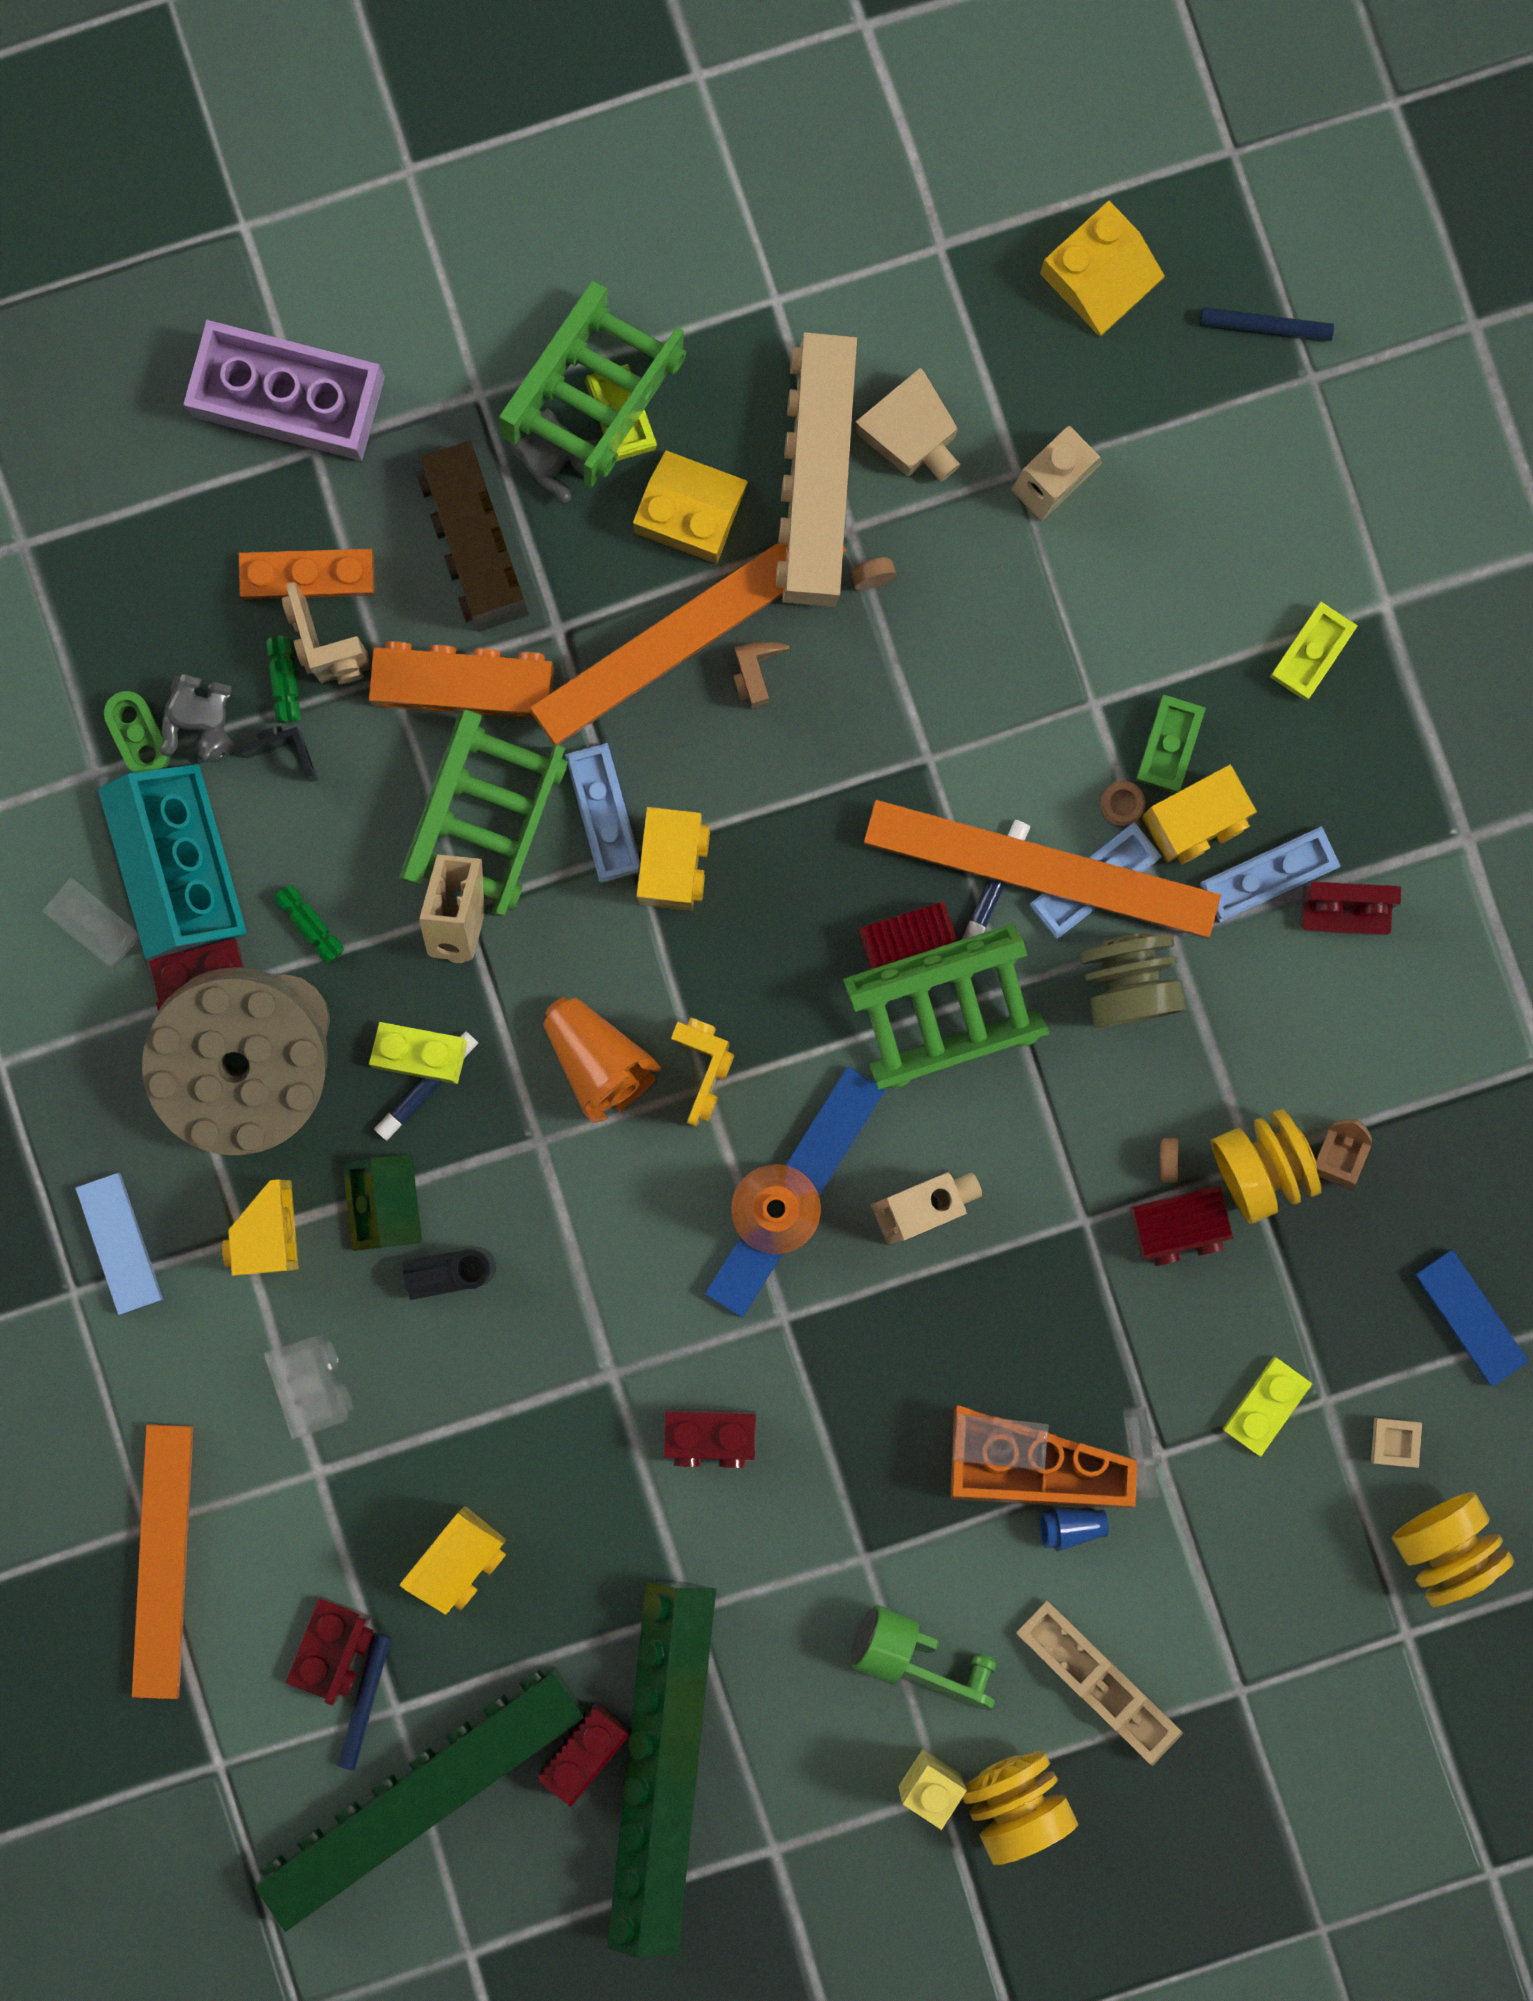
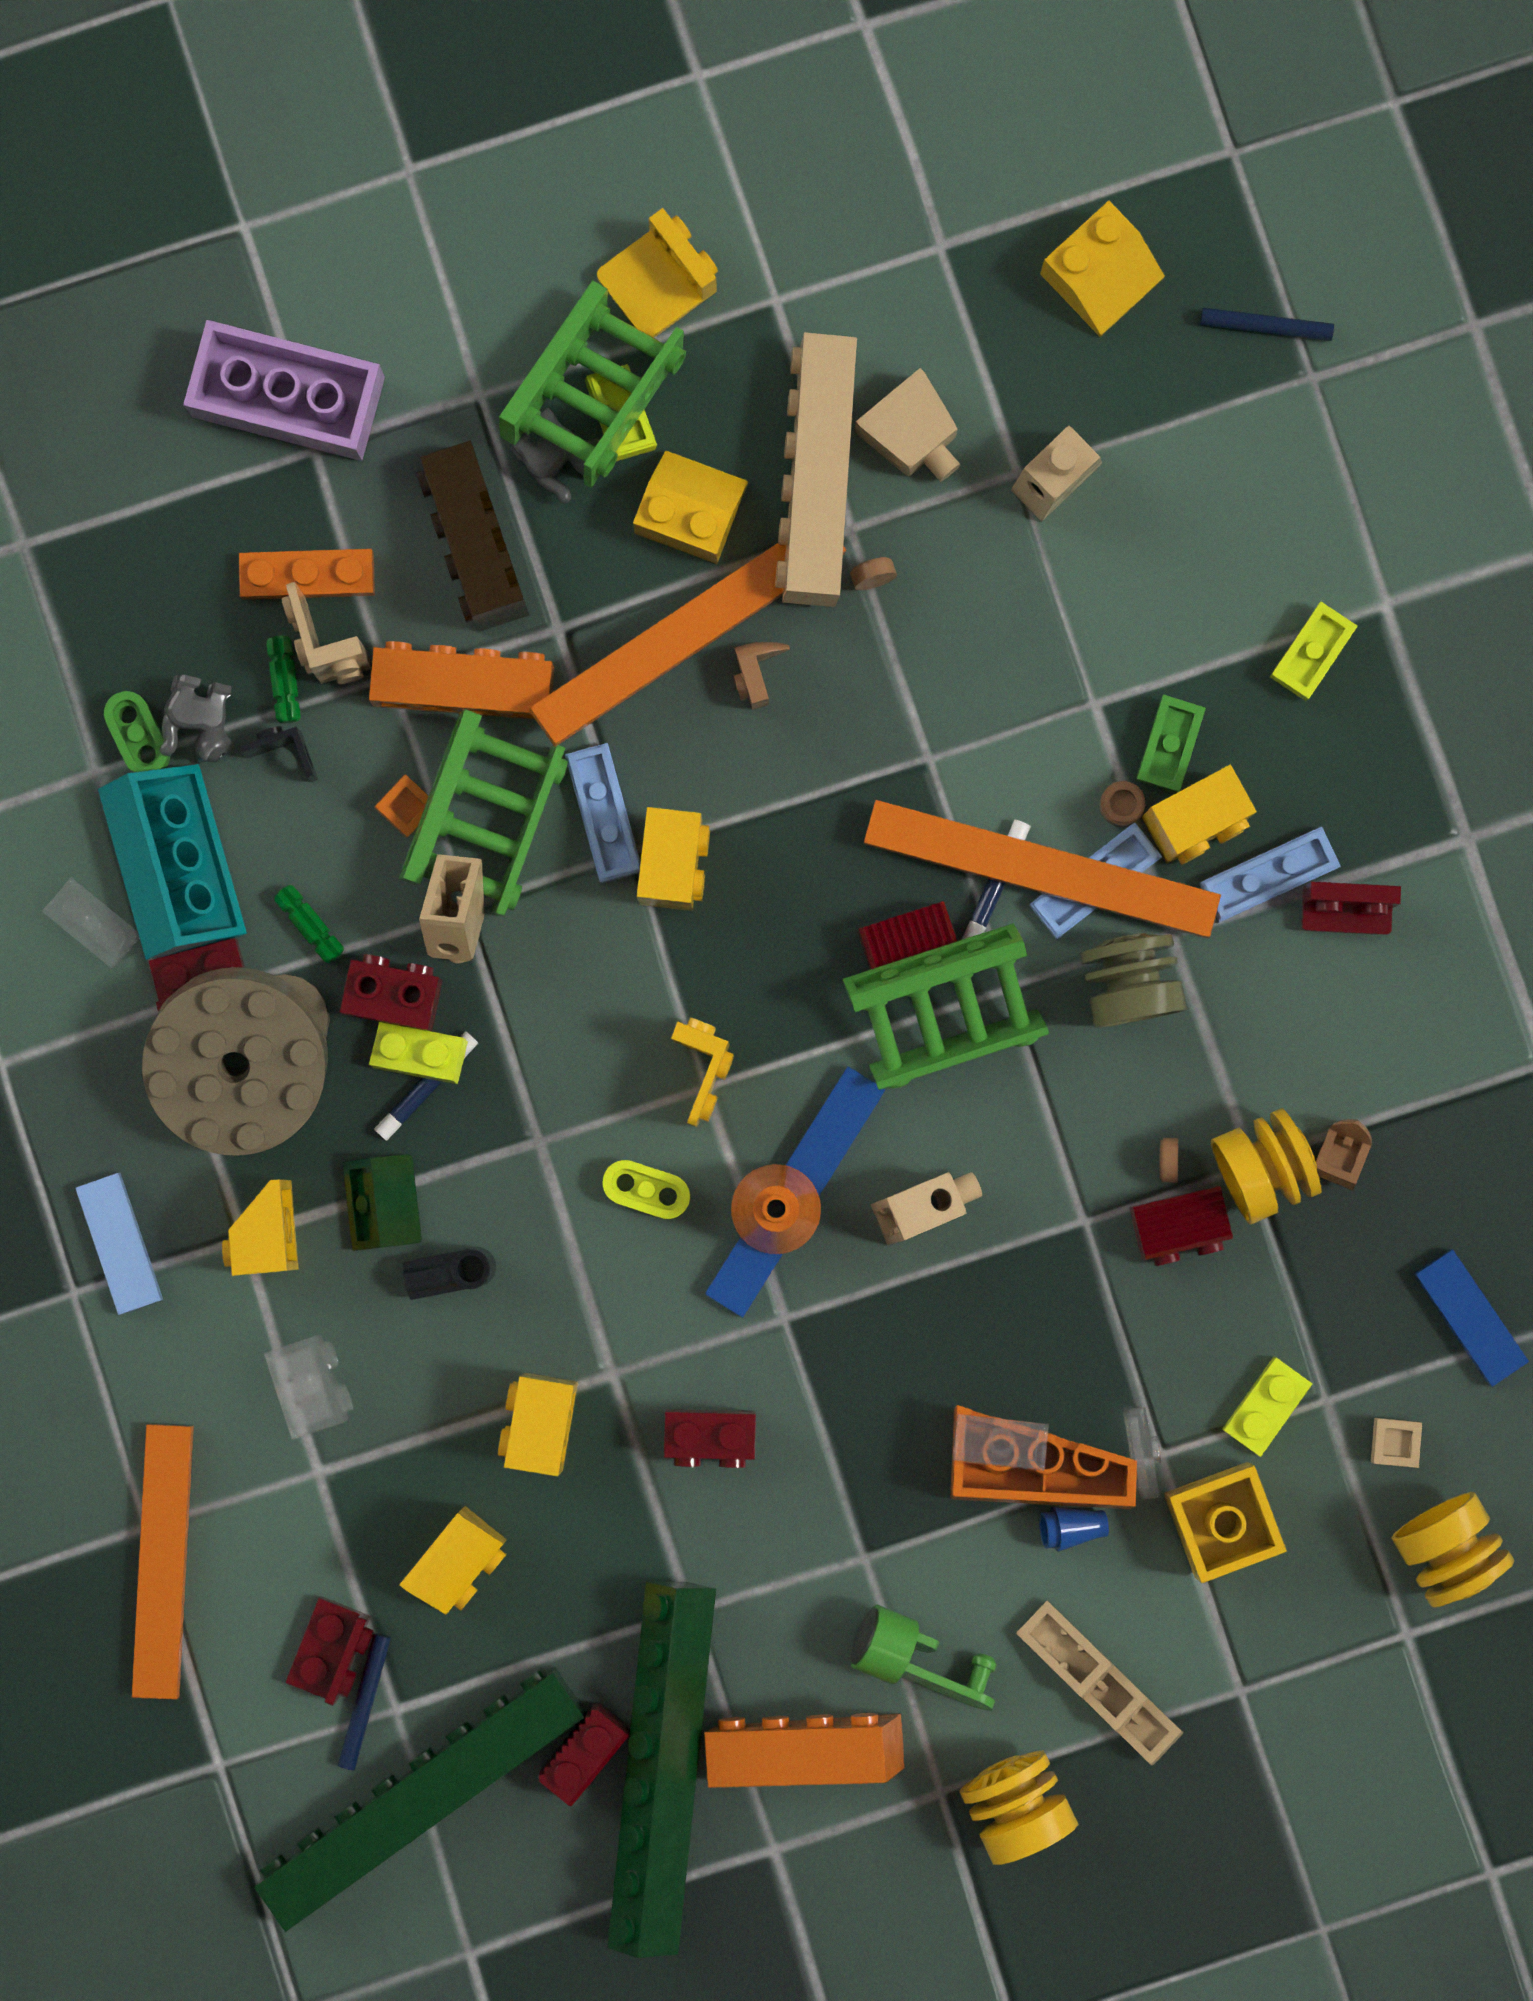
orange cone [543,997,661,1123] -> none
light yellow brick [898,1749,967,1830] -> none
none -> dark red brick [340,954,443,1032]
none -> orange plate [374,774,429,838]
none -> yellow brick [498,1373,578,1477]
none -> yellow bracket [597,208,718,338]
none -> neon yellow plate [603,1160,690,1219]
none -> orange wedge [704,1713,905,1788]
none -> yellow brick [1163,1462,1287,1583]

